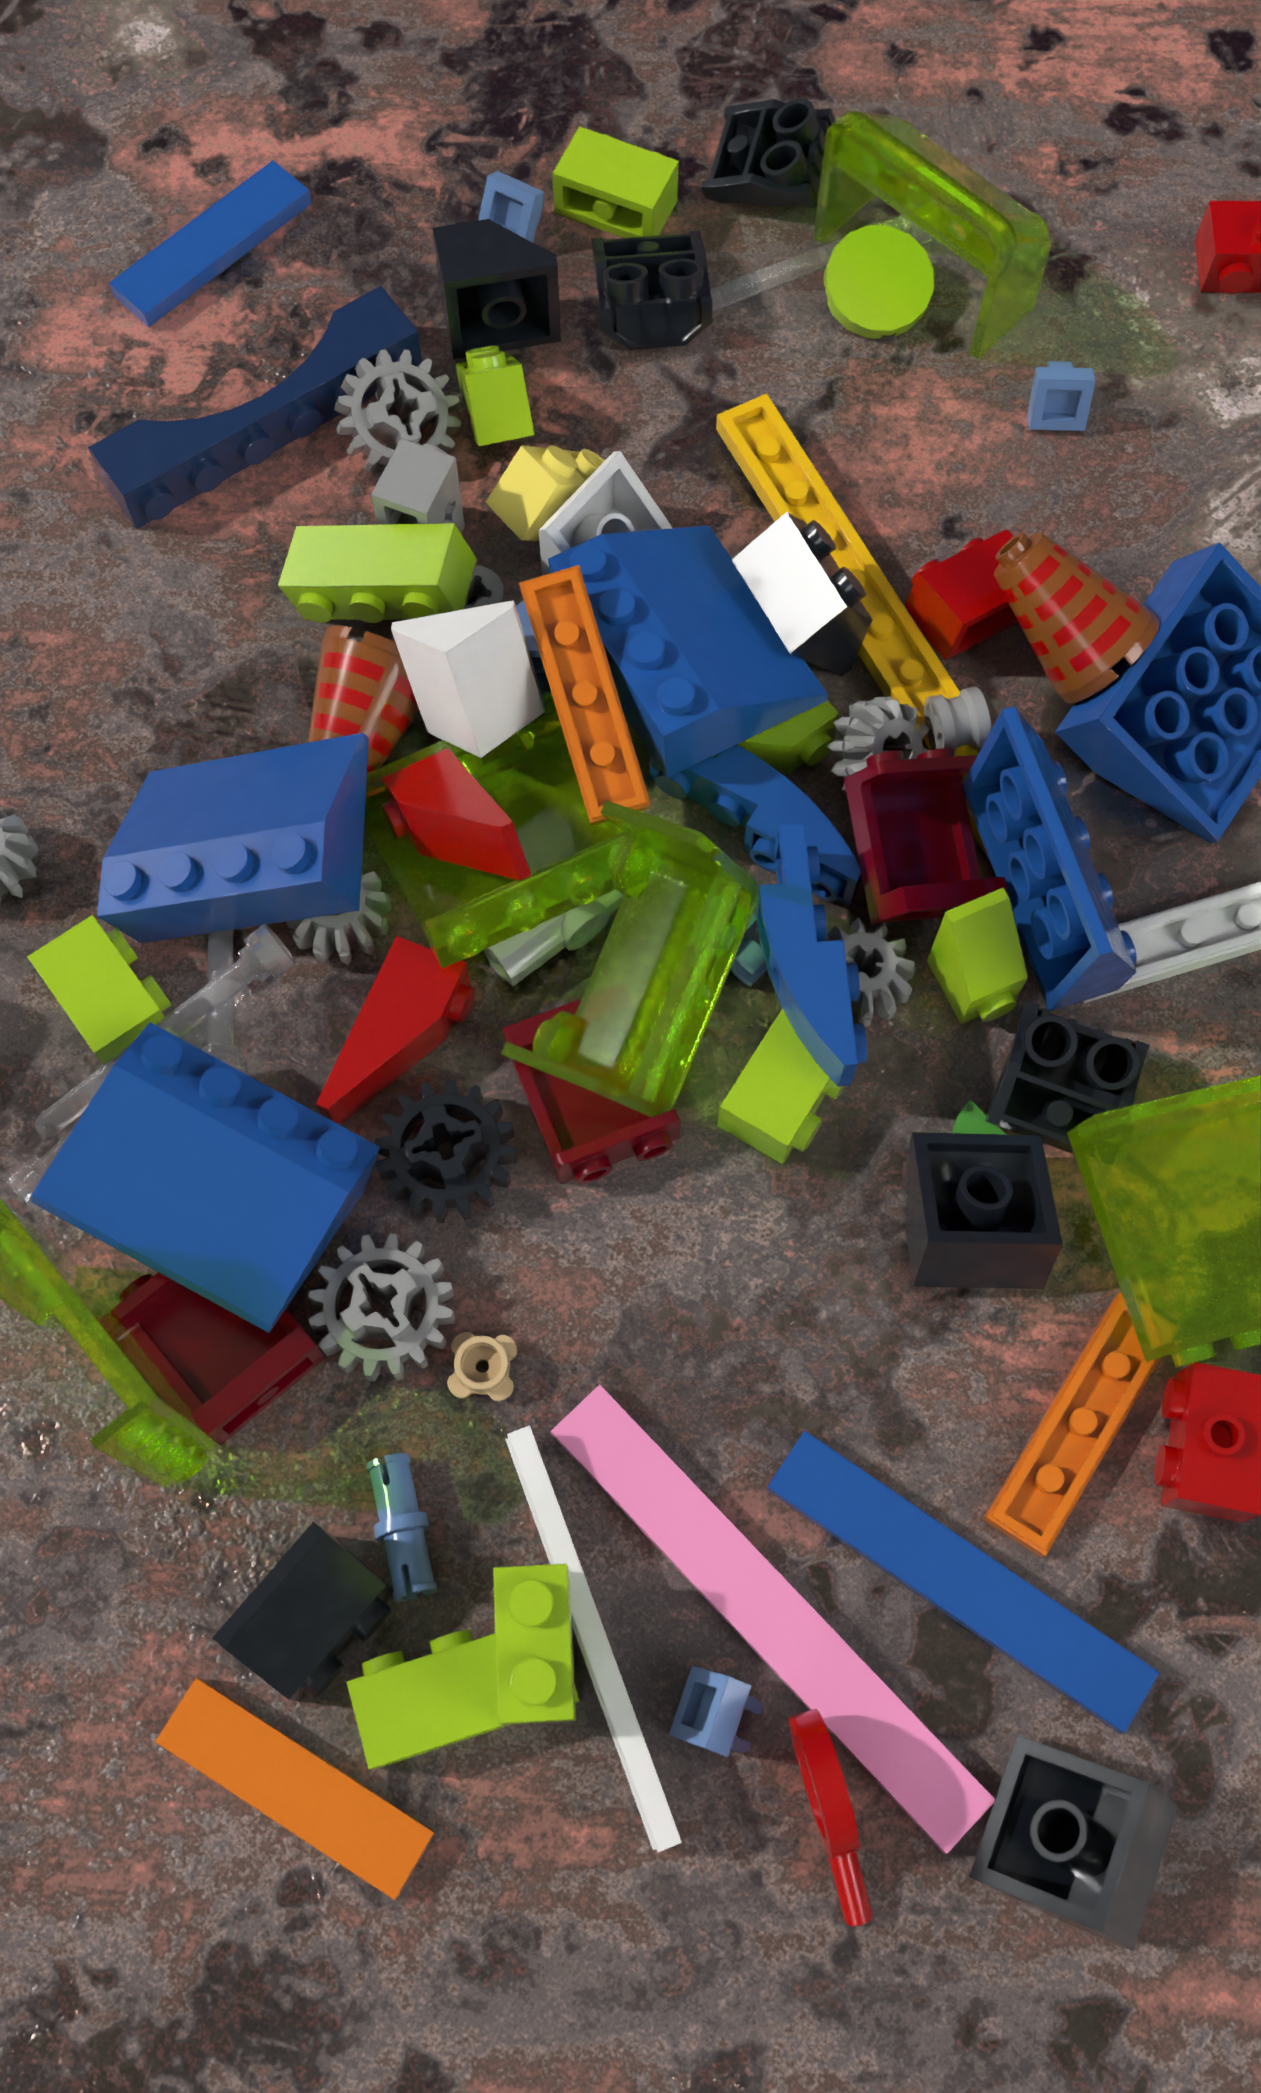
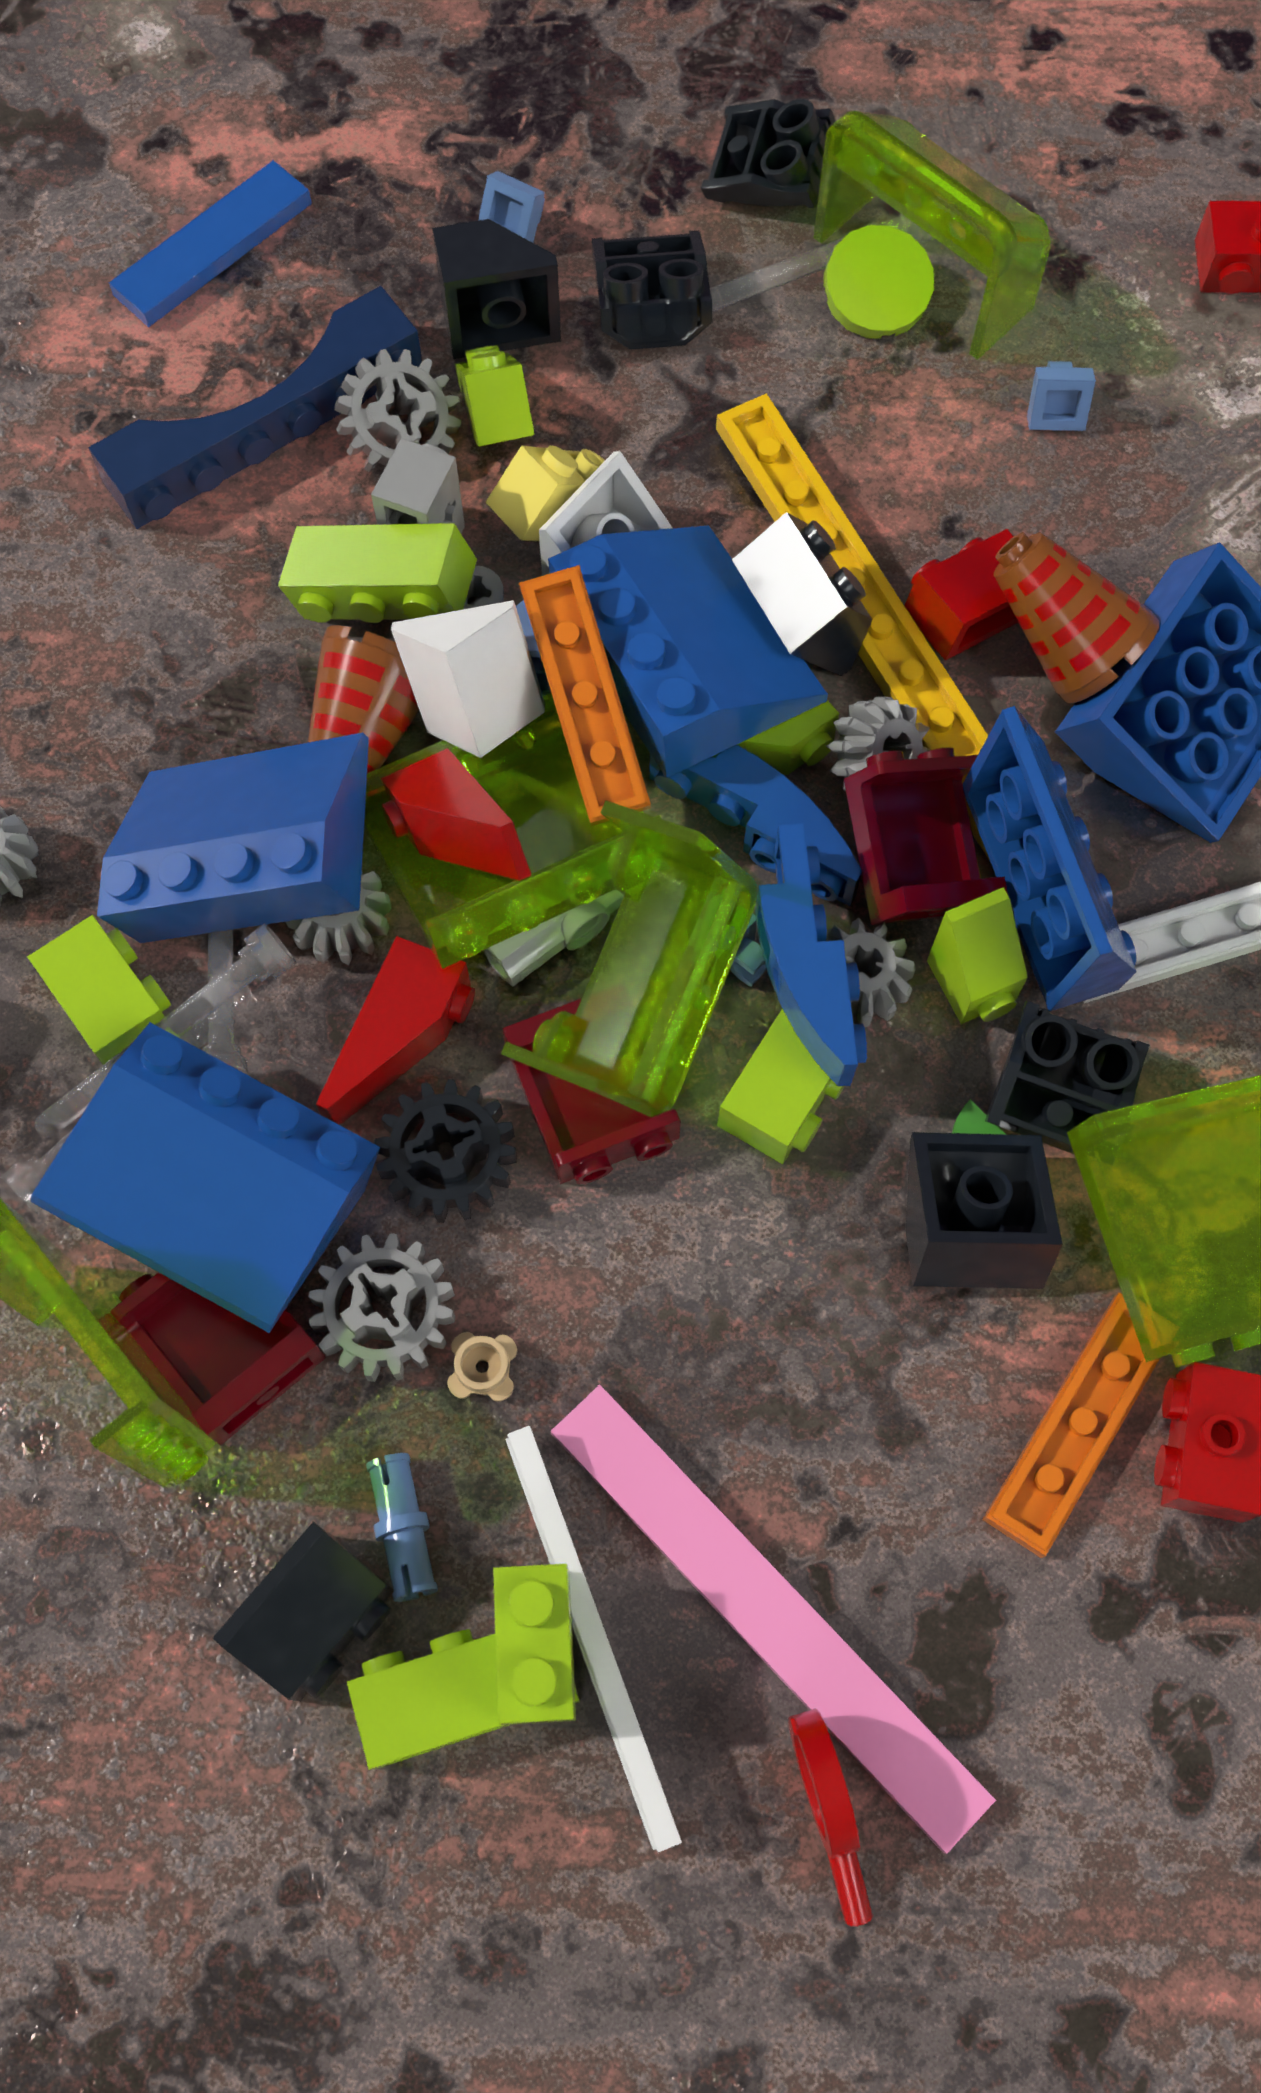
orange tile [155,1678,436,1900] -> none
lime brick [552,126,679,238] -> none
medium blue tile [669,1666,764,1757] -> none
blue tile [766,1430,1160,1734] -> none
light grey wheel [924,686,991,752] -> none
black slope [969,1735,1179,1951] -> none

